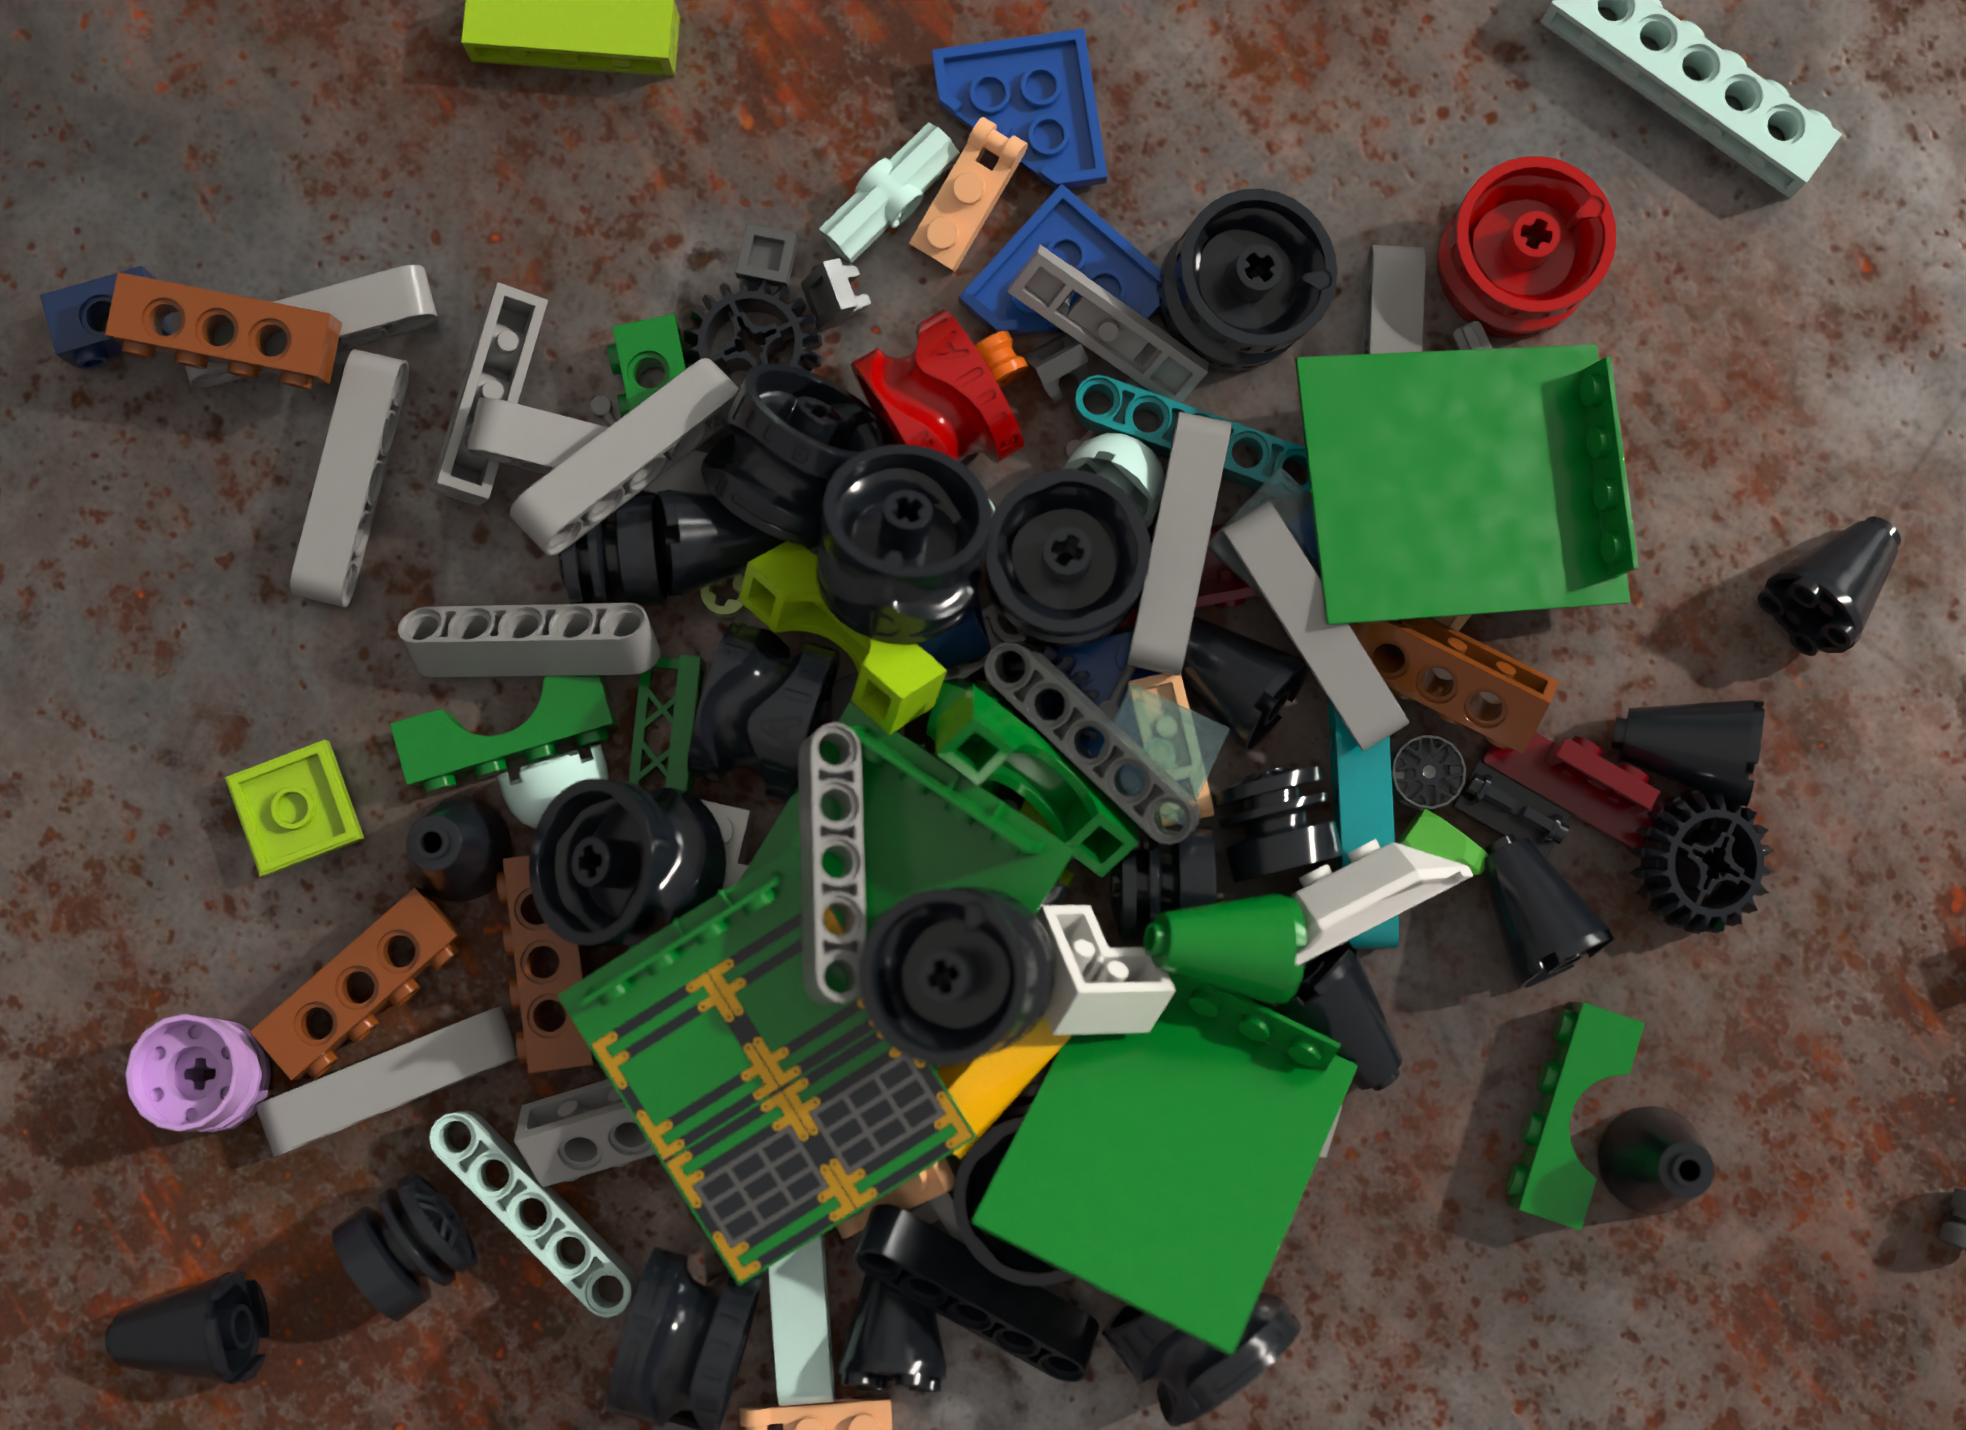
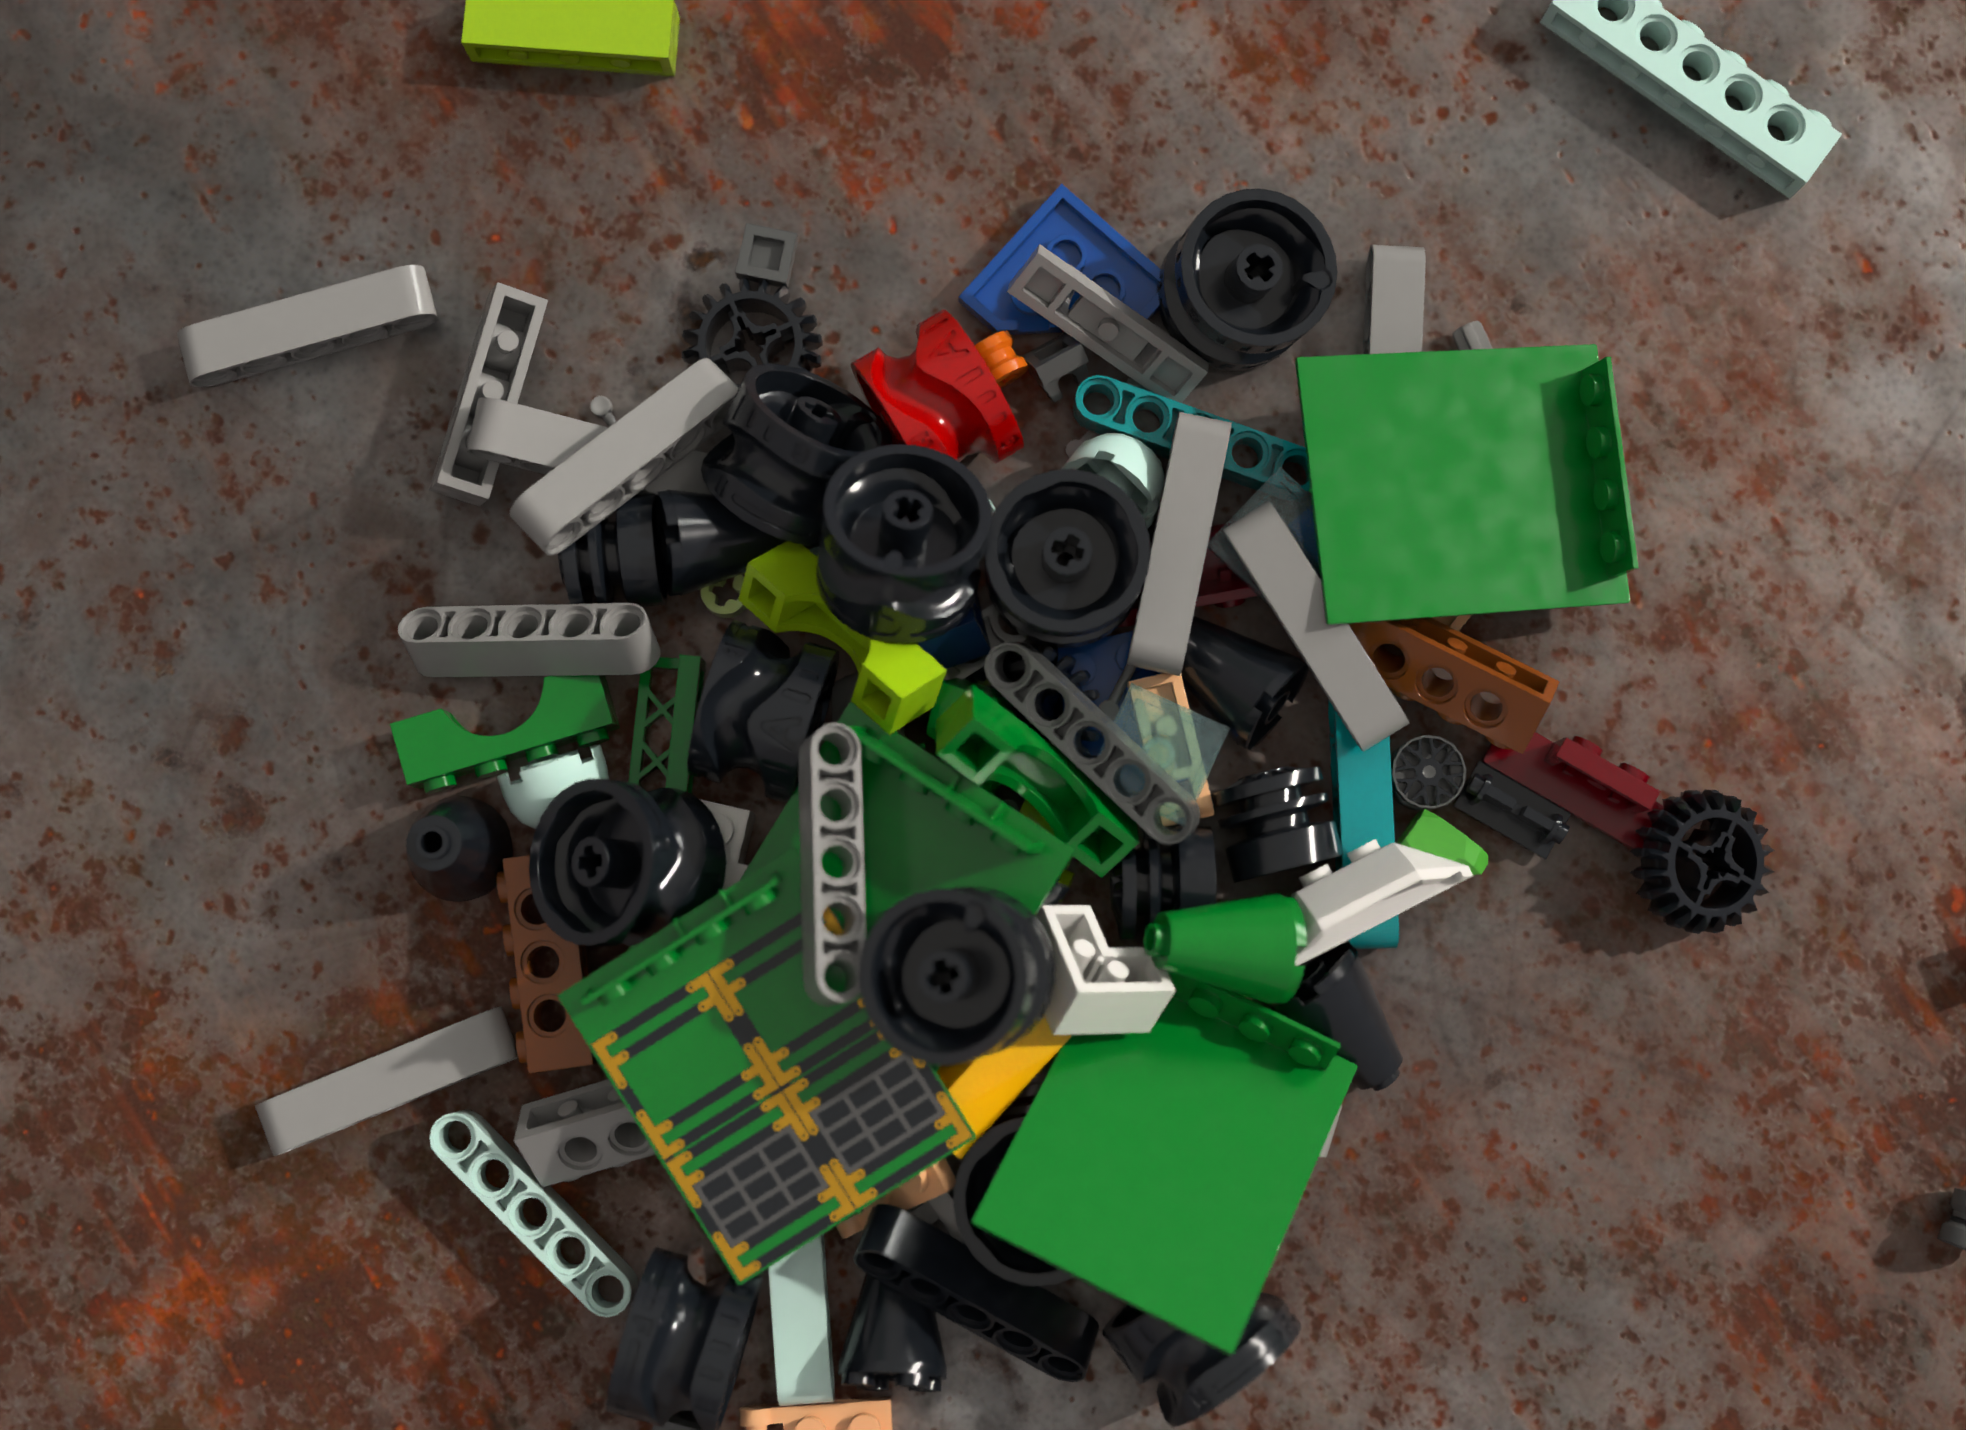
dark blue brick [40,266,173,369] -> none
dark orange brick [105,272,342,390] -> none
black cone [105,1271,270,1384] -> none
lavender wheel [126,1014,272,1132] -> none
lime plate [225,740,365,877] -> none
dark orange brick [250,887,467,1081] -> none
light grey beam [290,349,409,607] -> none
black wheel [332,1172,478,1322] -> none
green brick [607,314,688,418] -> none
dark grey tile [800,258,871,330] -> none
light aqua piece [819,122,960,264] -> none
light nougat plate [909,117,1028,272] -> none
blue plate [932,28,1108,190] -> none
red piece [1437,156,1617,339] -> none
black cone [1483,834,1615,989] -> none
green arch [1505,1001,1645,1231] -> none
black cone [1597,1106,1715,1214] -> none
black cone [1611,700,1765,807] -> none
black cone [1757,516,1901,656] -> none

